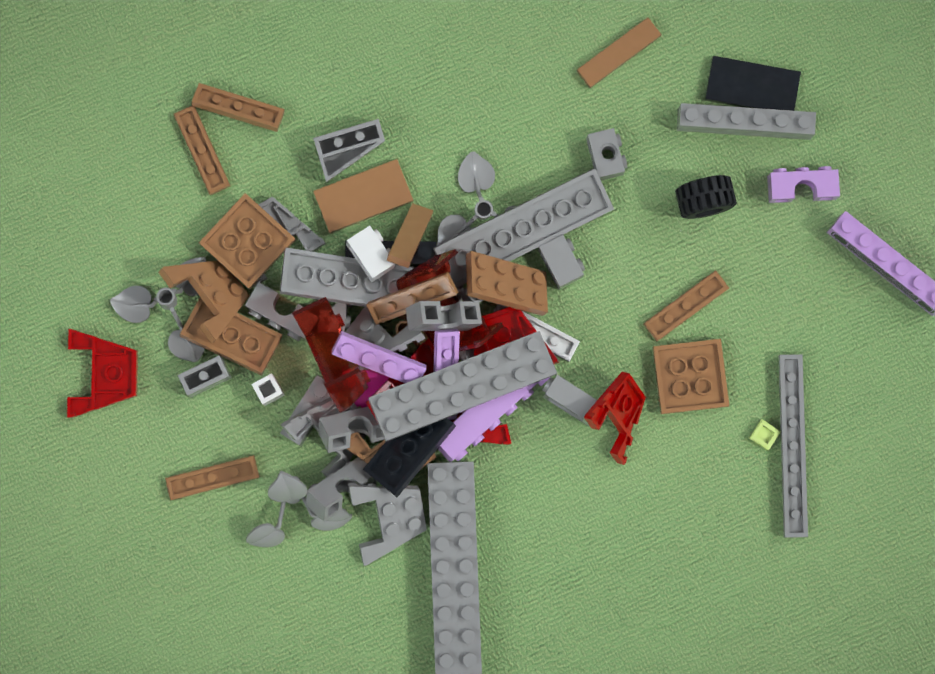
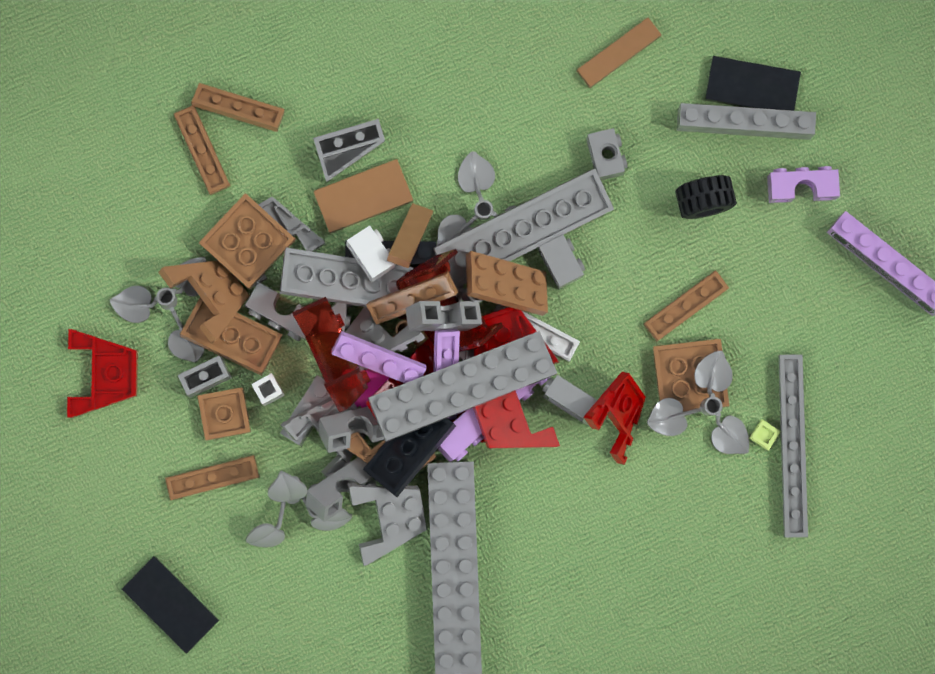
none -> black tile [122,556,220,654]
none -> medium nougat plate [198,387,251,441]
none -> red wing [473,391,560,449]
none -> light grey plant [647,351,749,454]

